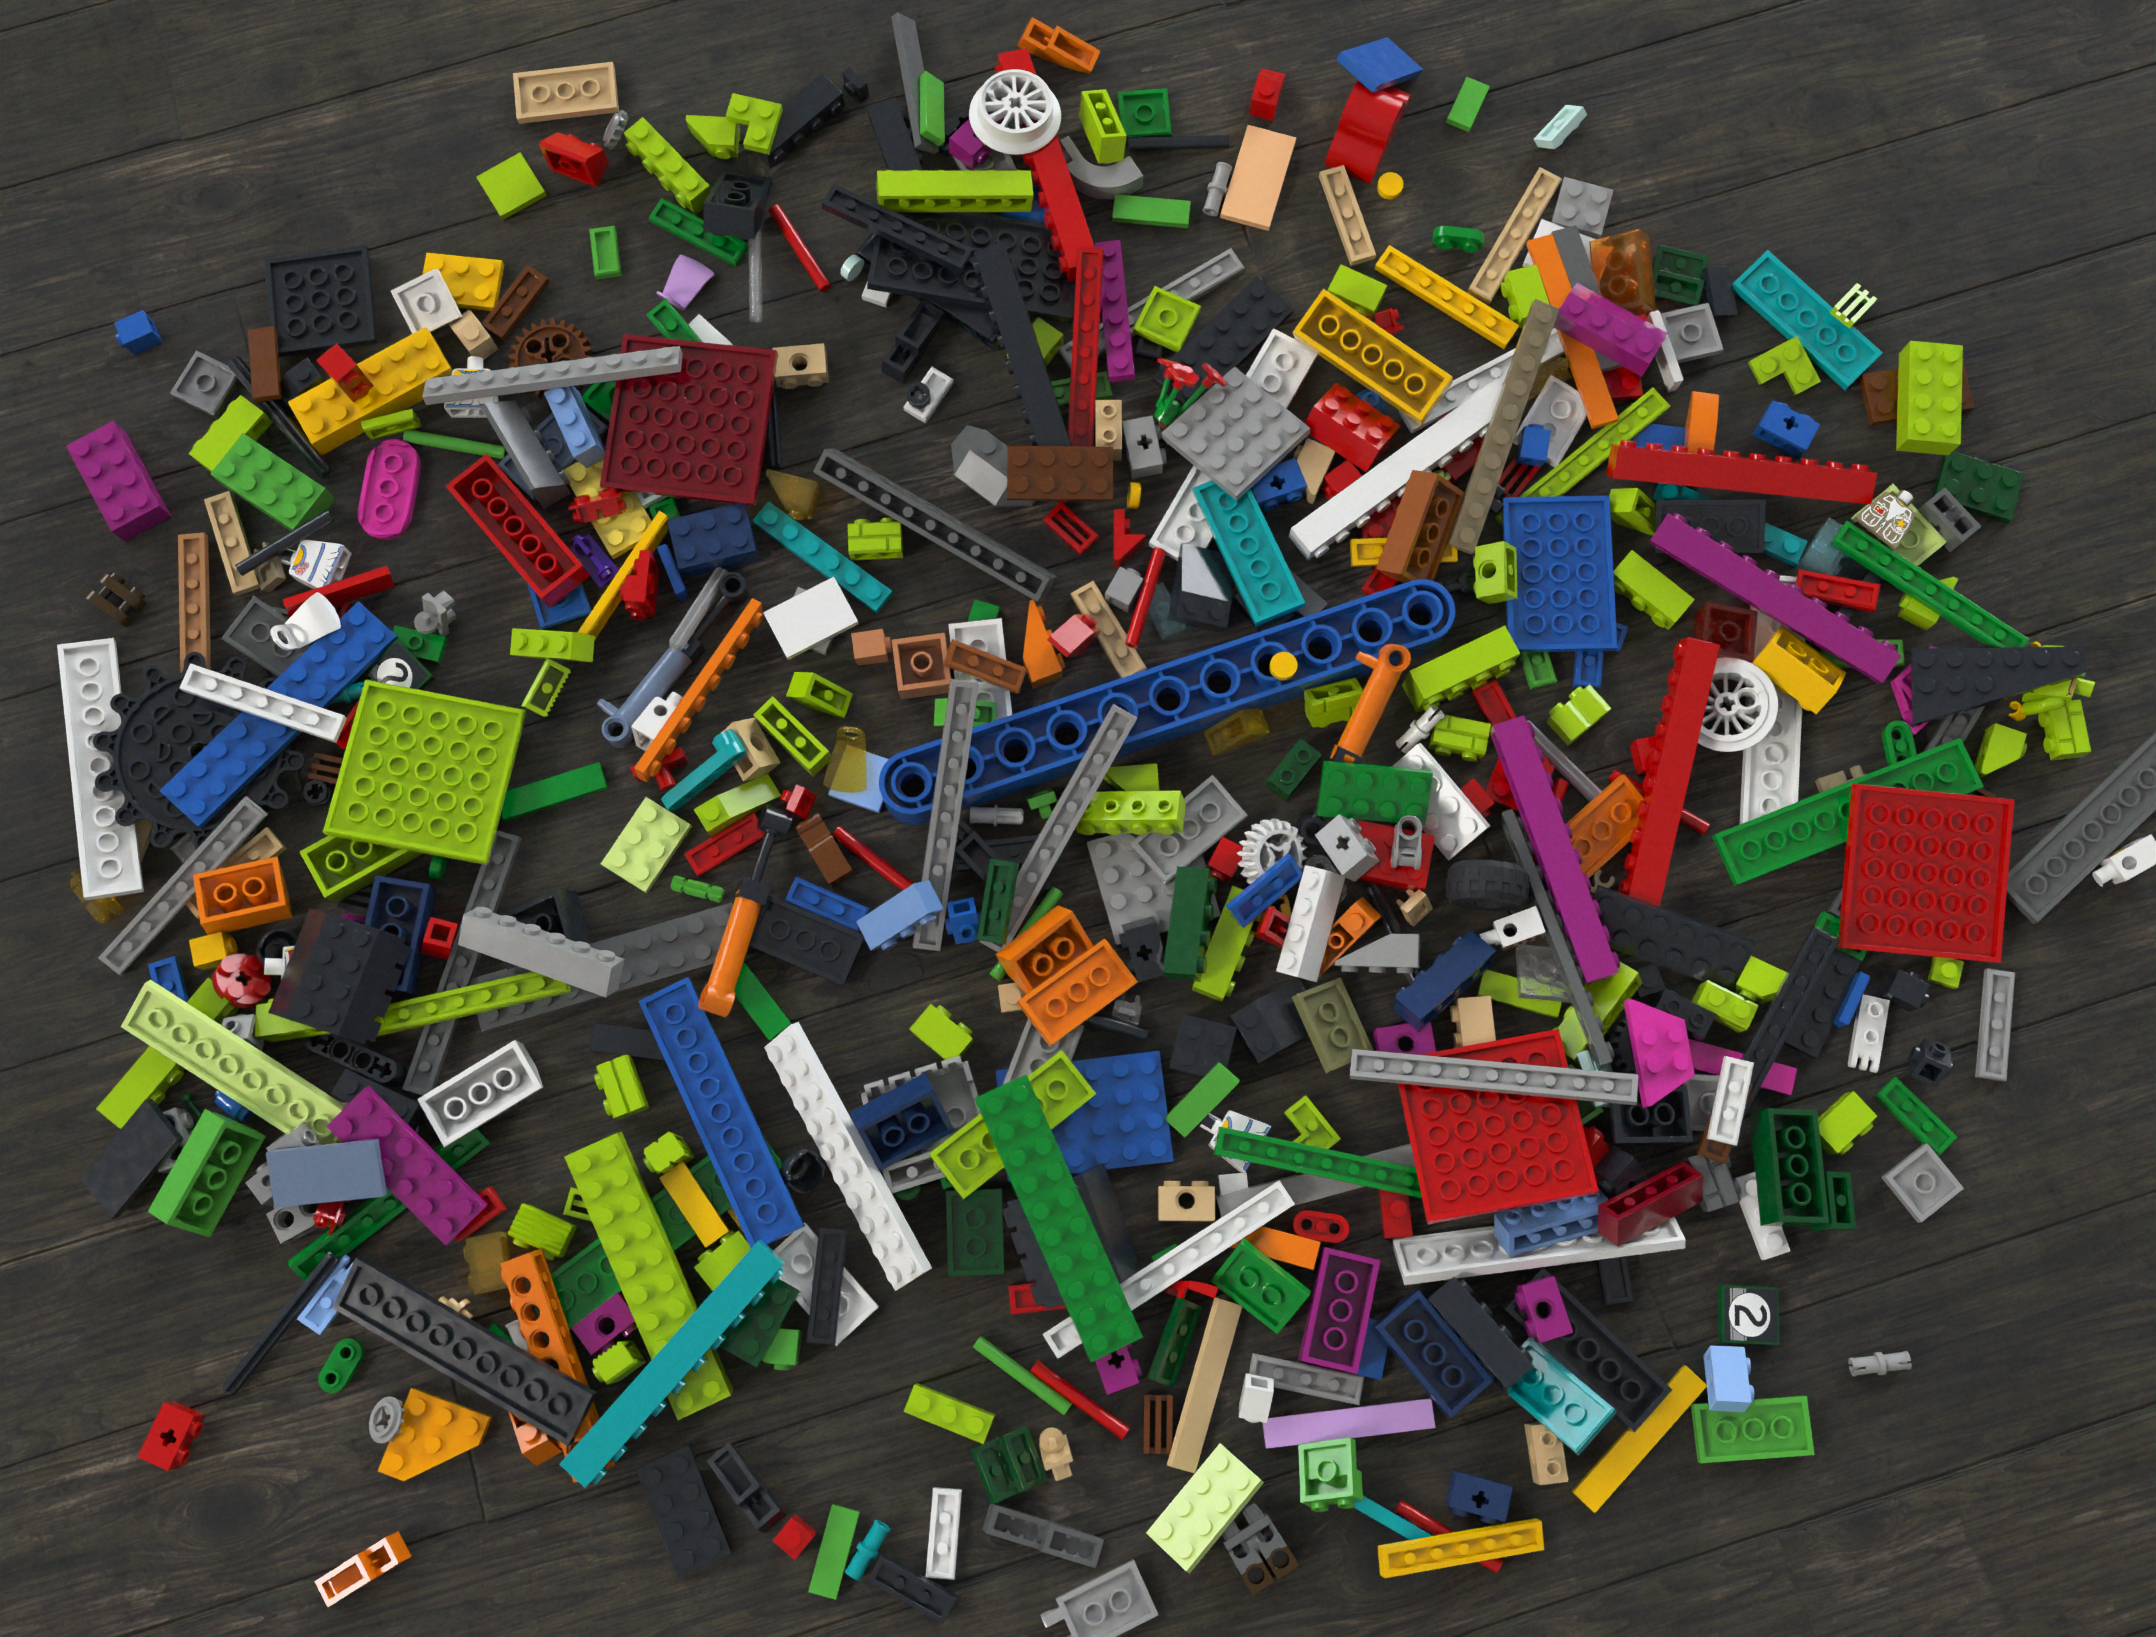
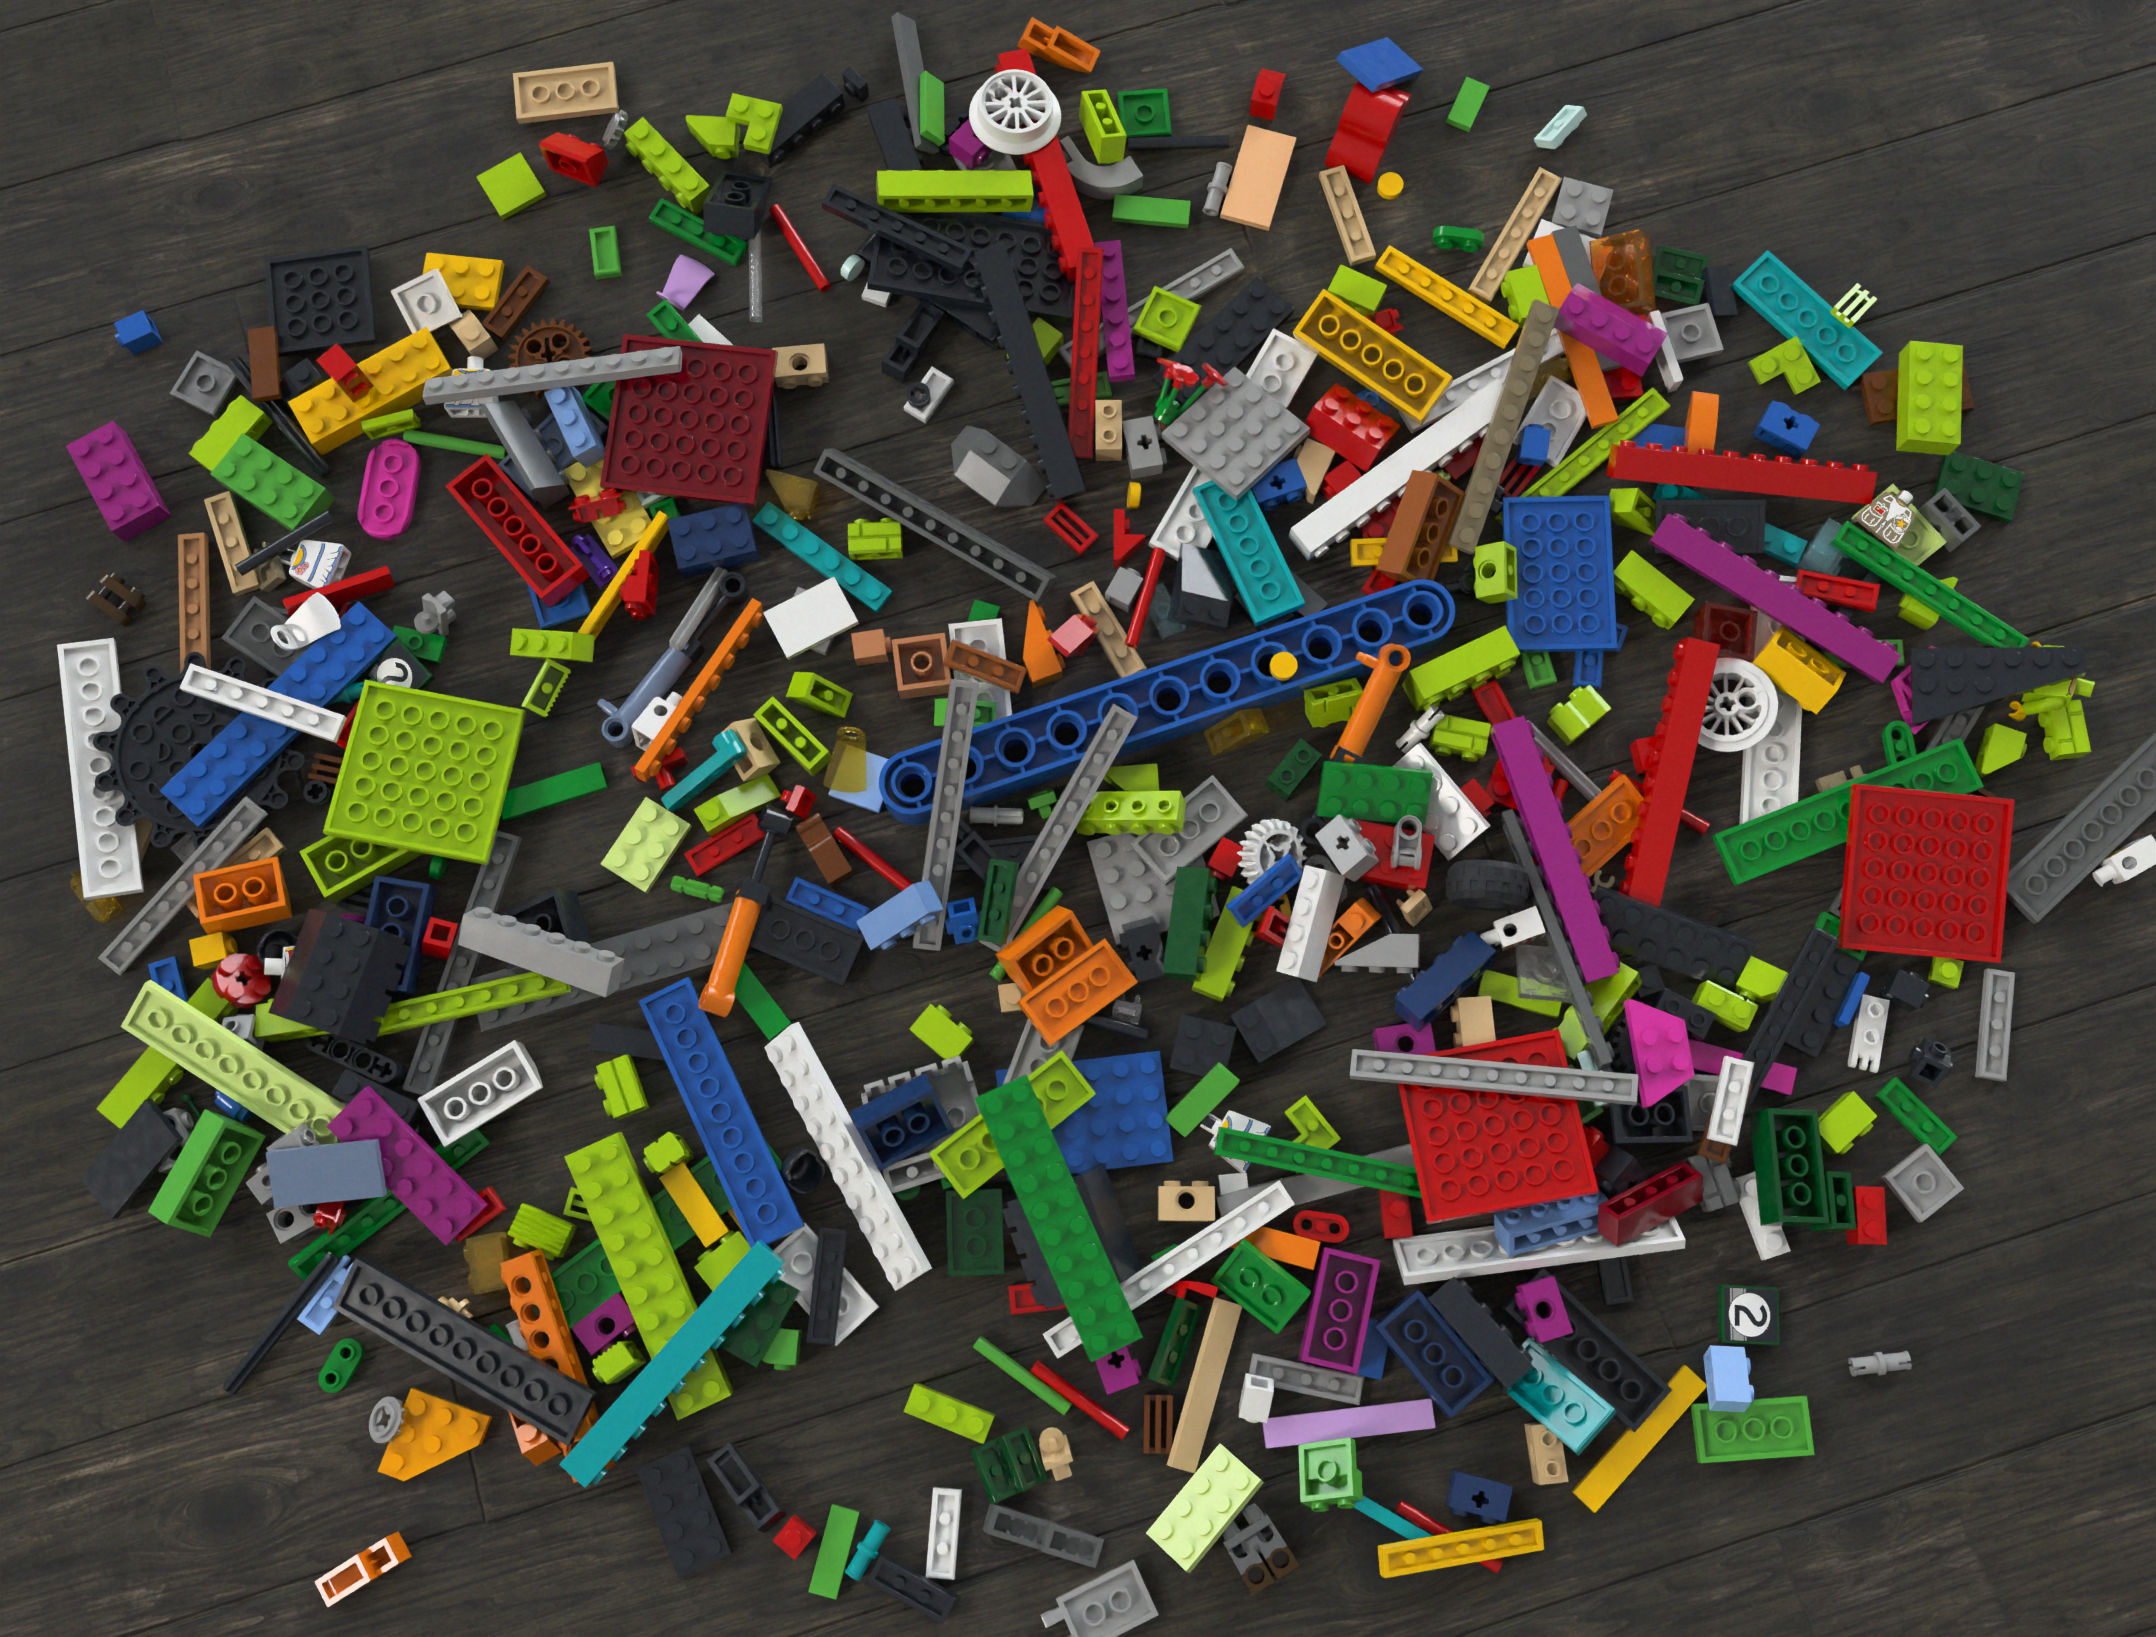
red brick [138,1401,205,1471] -> none
blue tile [657,544,689,602] -> none
reddish brown plate [1007,446,1113,501] -> none
olive plate [1292,977,1374,1073] -> none
none -> red brick [1847,1186,1887,1245]

